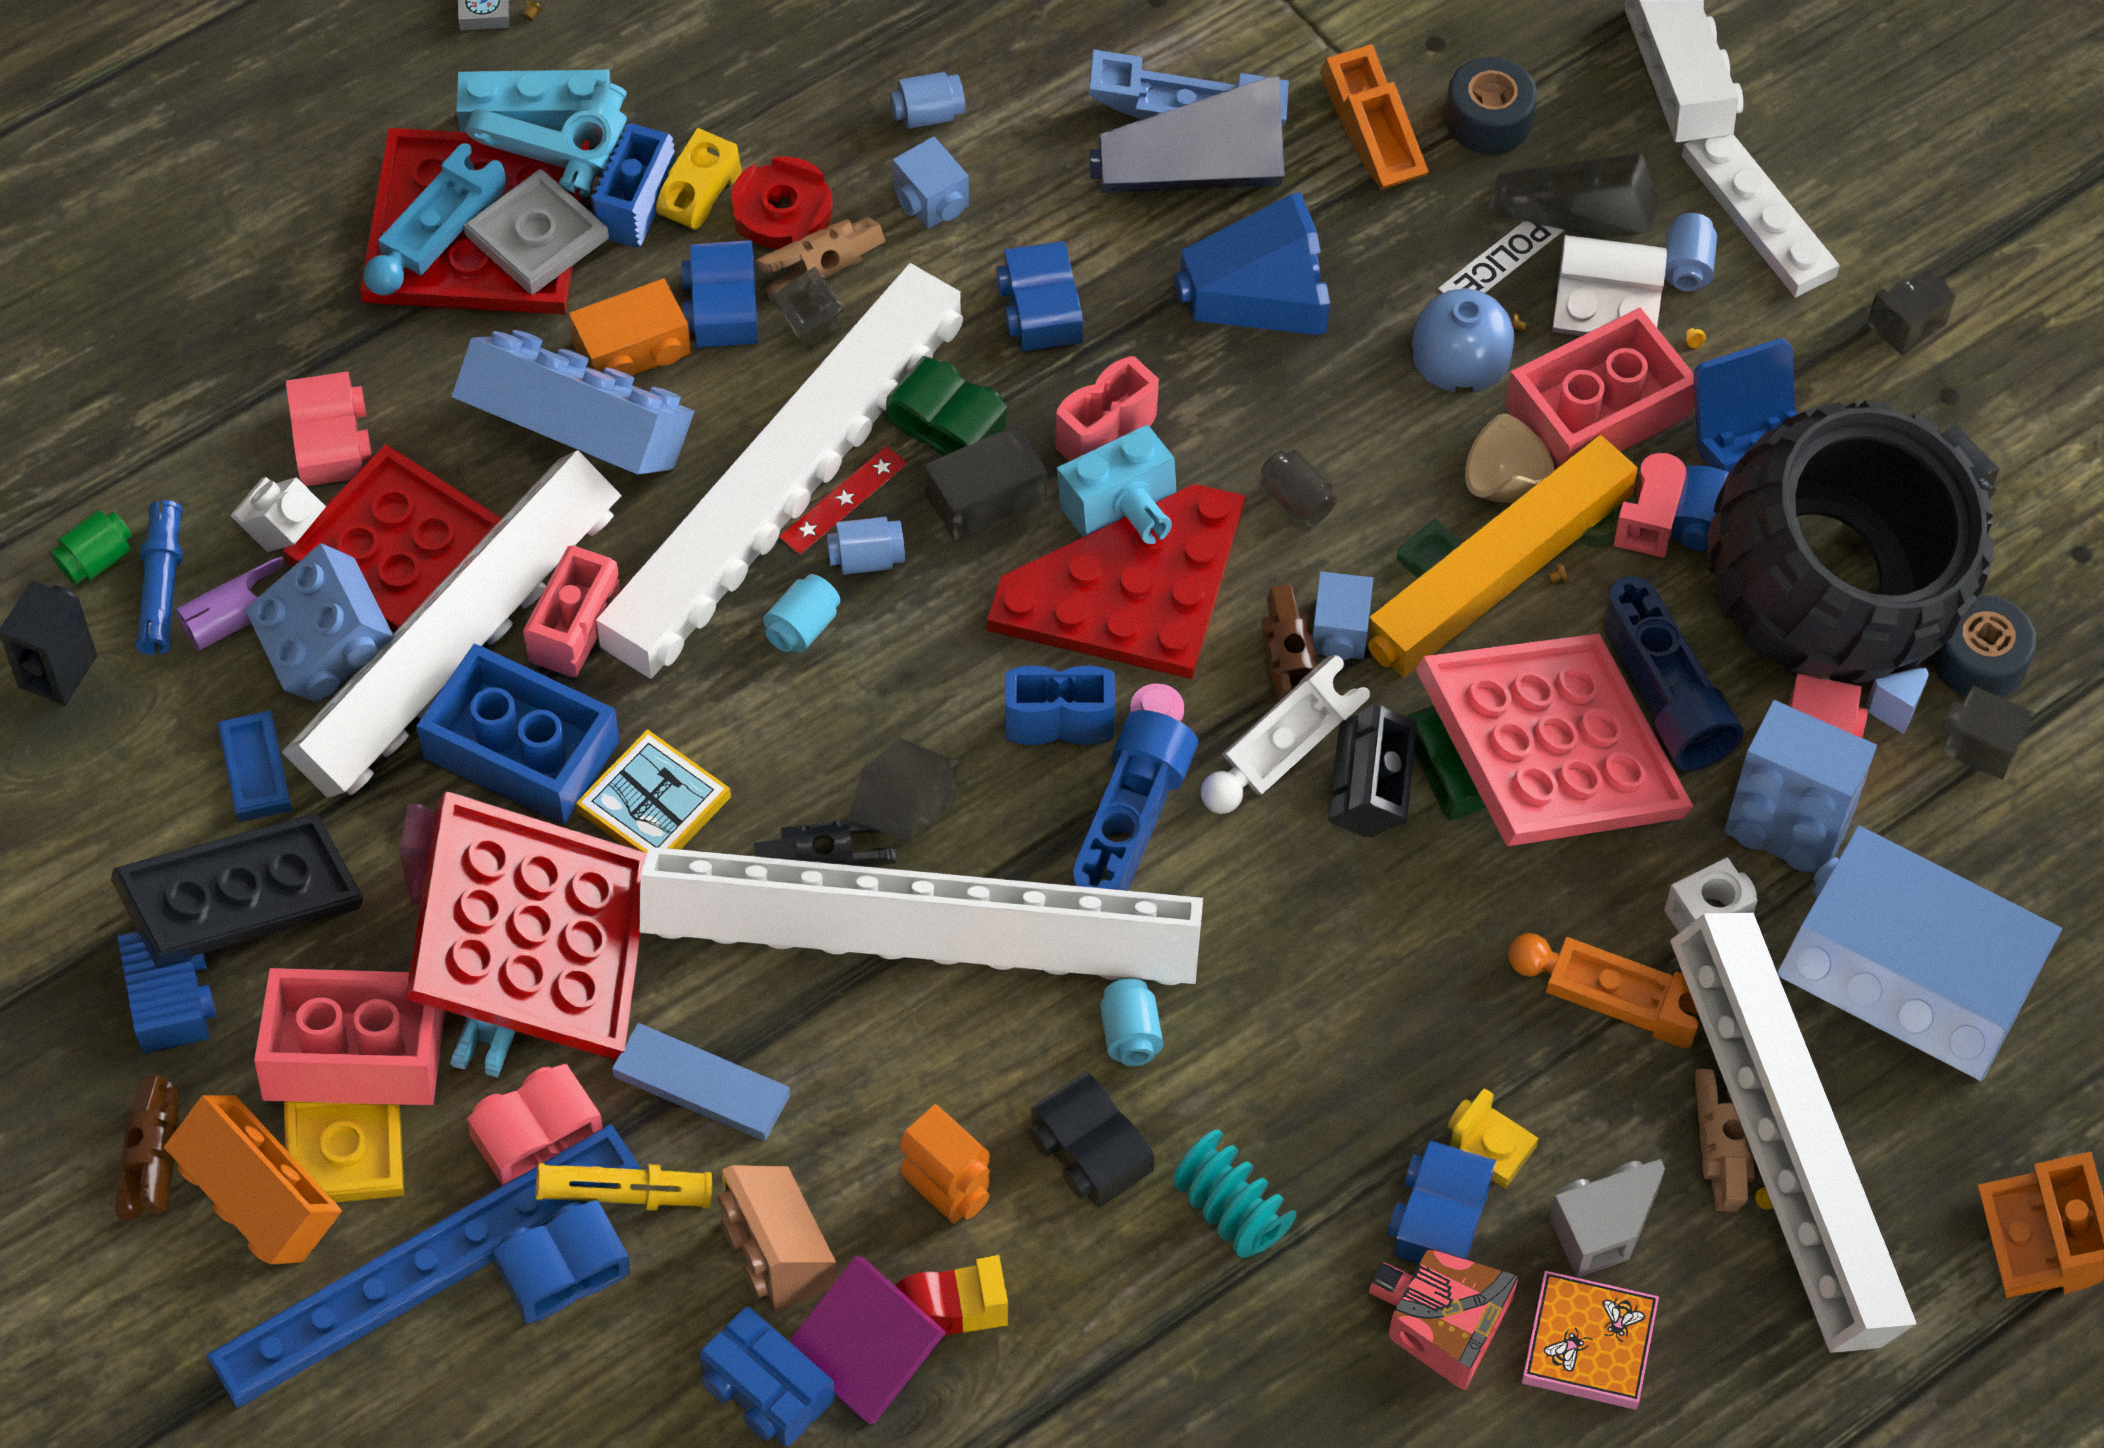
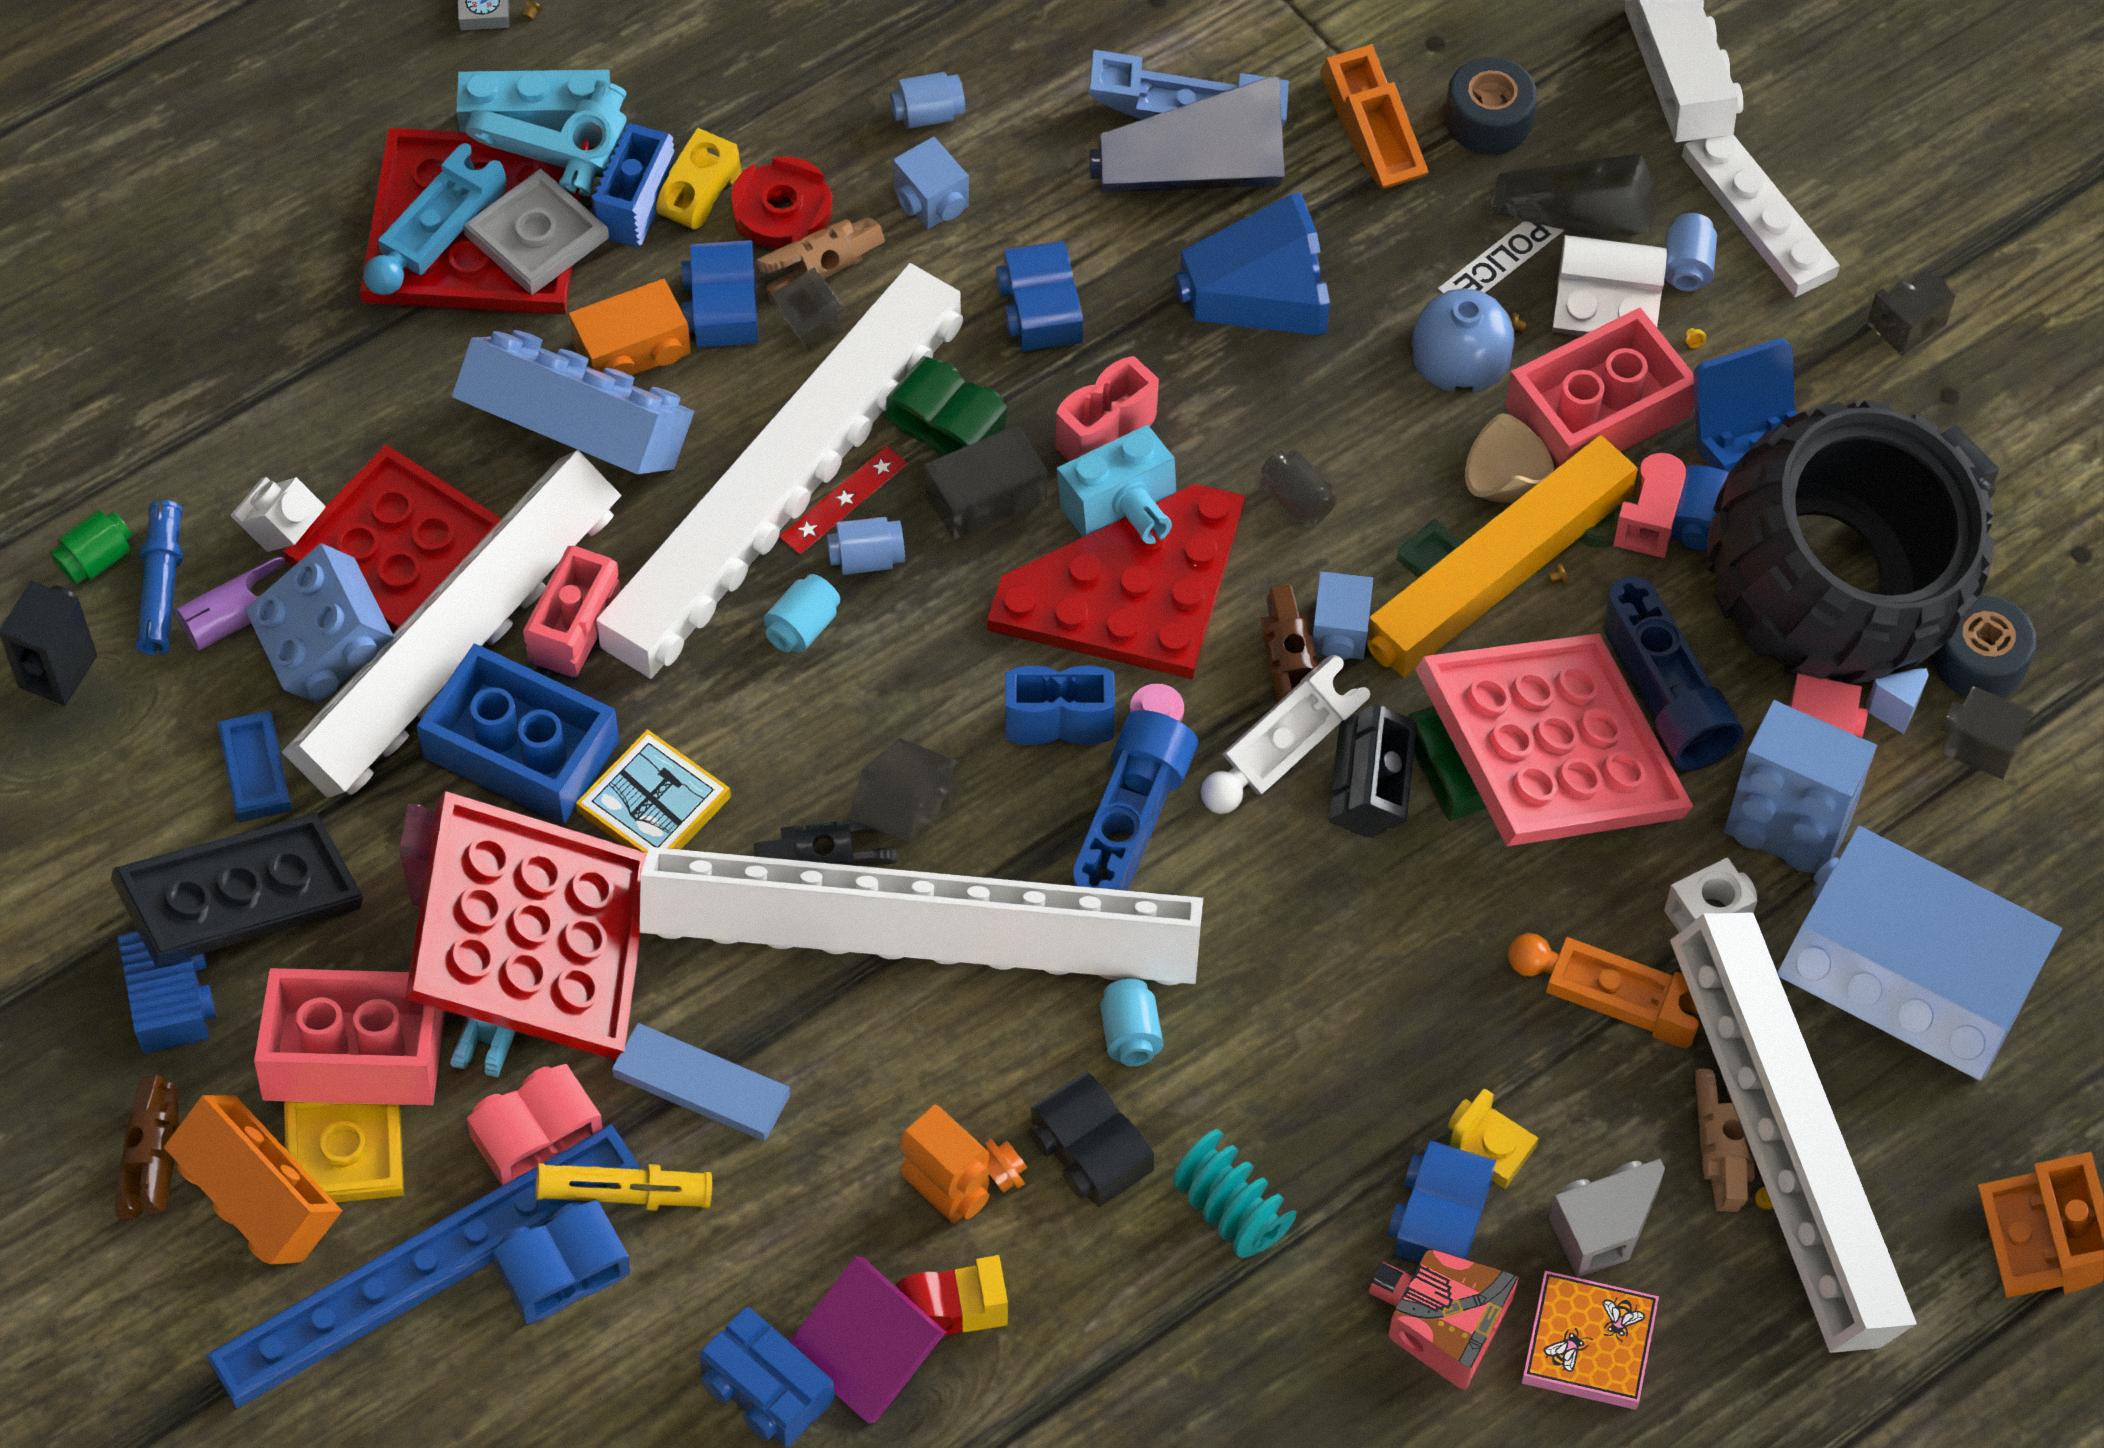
coral brick [286,371,372,487] -> none
nougat slope [717,1165,837,1313] -> none
none -> orange plate [984,1138,1027,1193]

